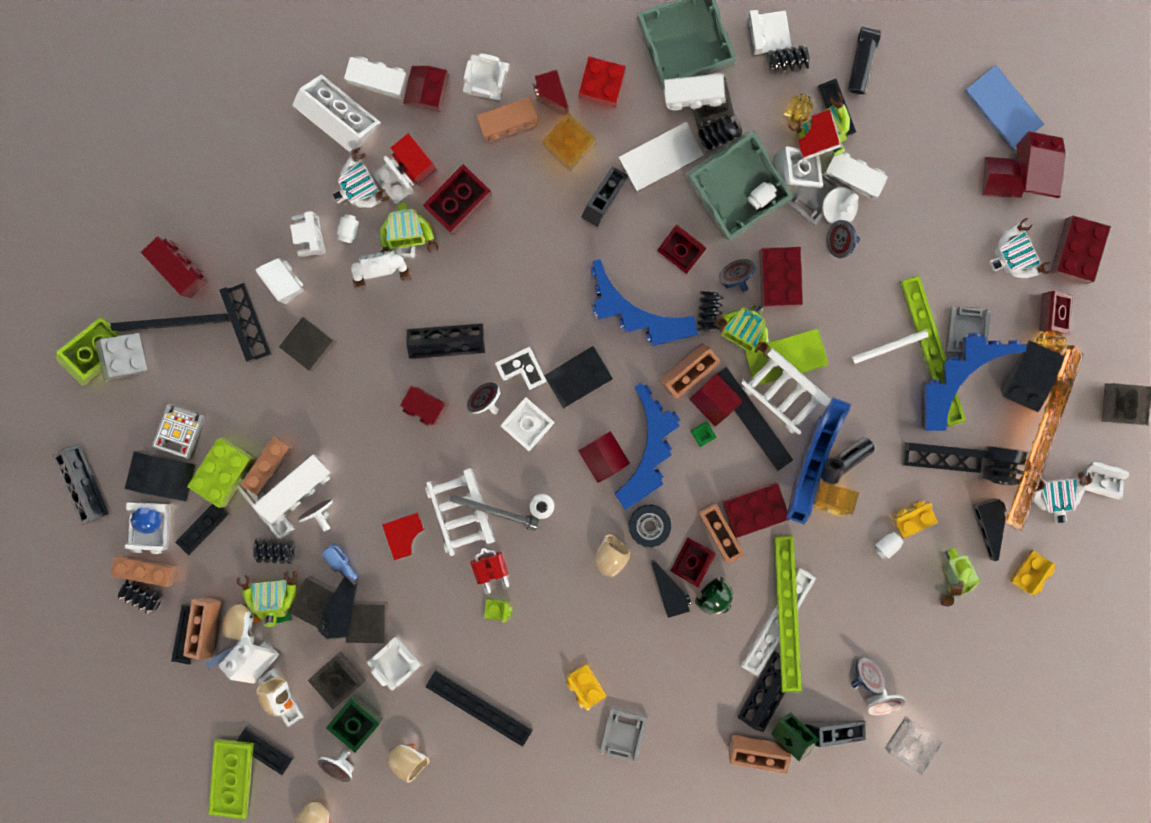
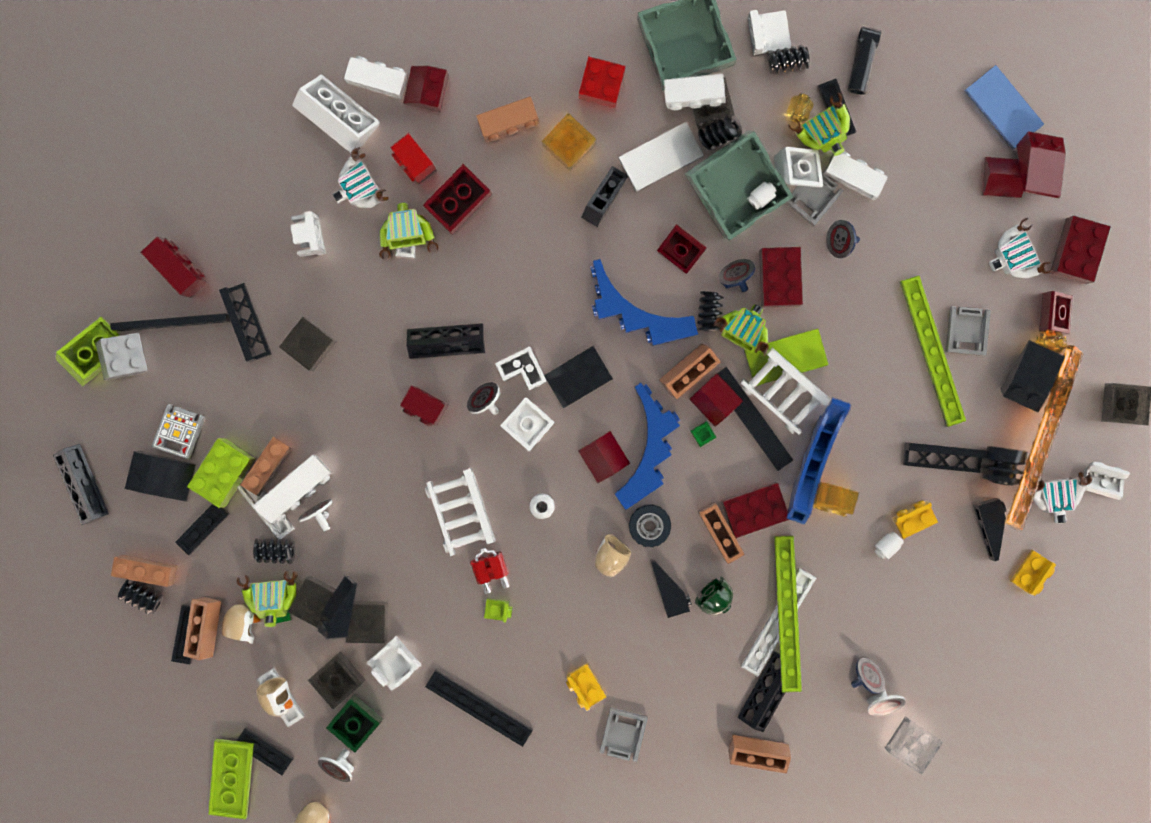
white panel [125,501,171,554] -> none
blue hair [130,508,163,534] -> none
sand blue tile [205,643,238,669] -> none
white panel [219,637,279,683] -> none
white slope [256,258,305,304] -> none
medium blue arm [322,543,358,580] -> none
white brick [337,214,359,243] -> none
white torso [351,250,412,290] -> none
white bracket [372,156,415,205] -> none
red tile [382,512,425,561] -> none
tan piece [387,744,430,783] -> none
dark grey piece [450,495,539,531] -> none
white panel [462,53,509,102] -> none
dark red slope [532,70,569,116] -> none
dark red slope [670,538,716,588] -> none
dark green brick [771,712,819,761] -> none
red tile [798,109,842,160] -> none
black slope [805,720,866,747] -> none
black piece [821,437,875,485] -> none
white shield [822,187,859,224] -> none
white bar [852,330,928,364] -> none
blue arch [924,333,1026,431] -> none
lime torso [941,548,980,607] -> none

